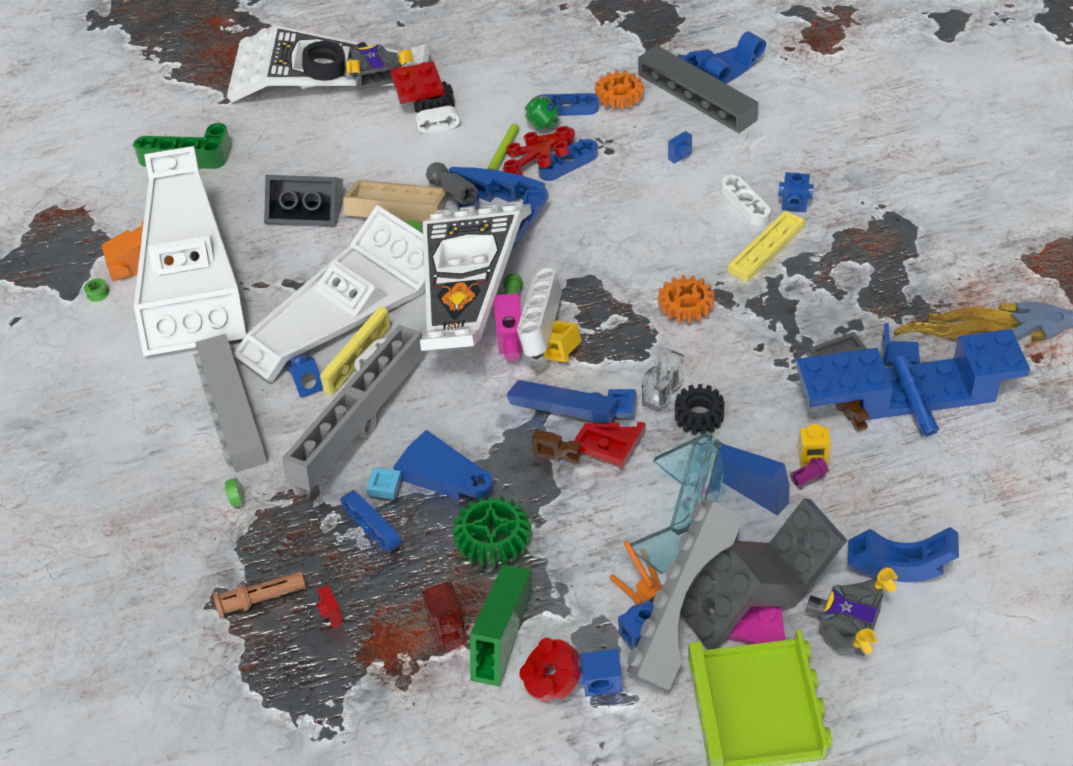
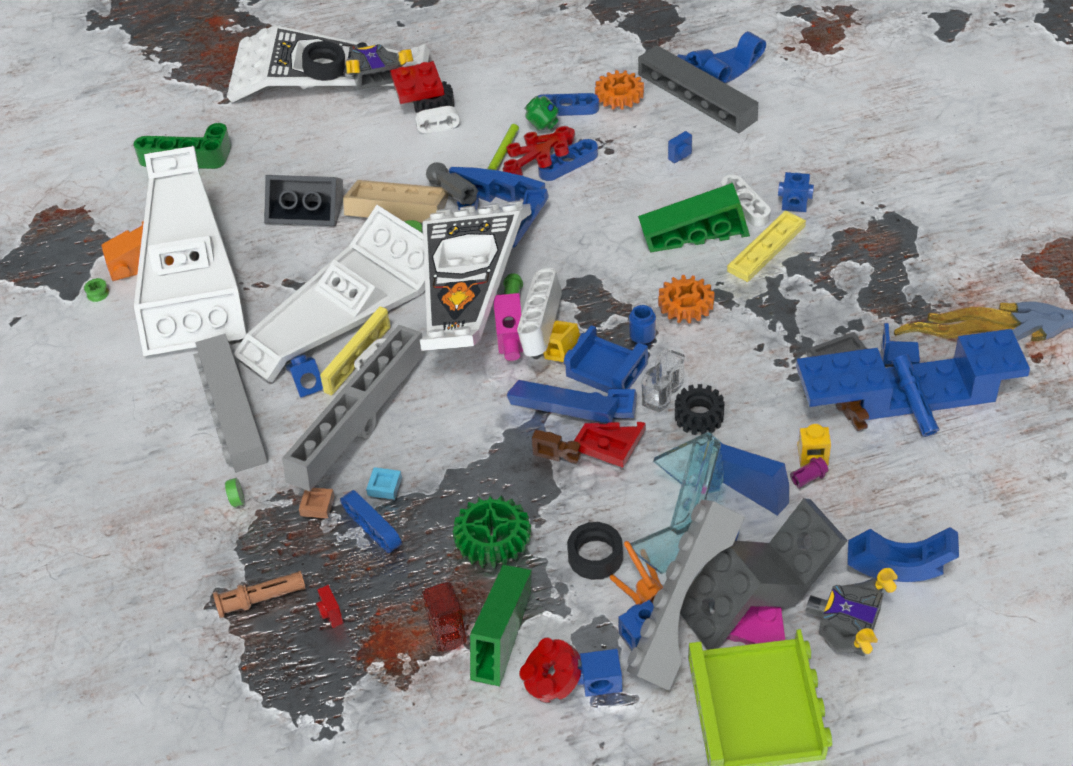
blue piece [393,430,493,499] -> none
none -> nougat plate [299,488,335,519]
none -> blue panel [564,325,648,393]
none -> black tyre [567,522,623,580]
none -> blue brick [629,305,656,344]
none -> green wedge [638,183,750,253]

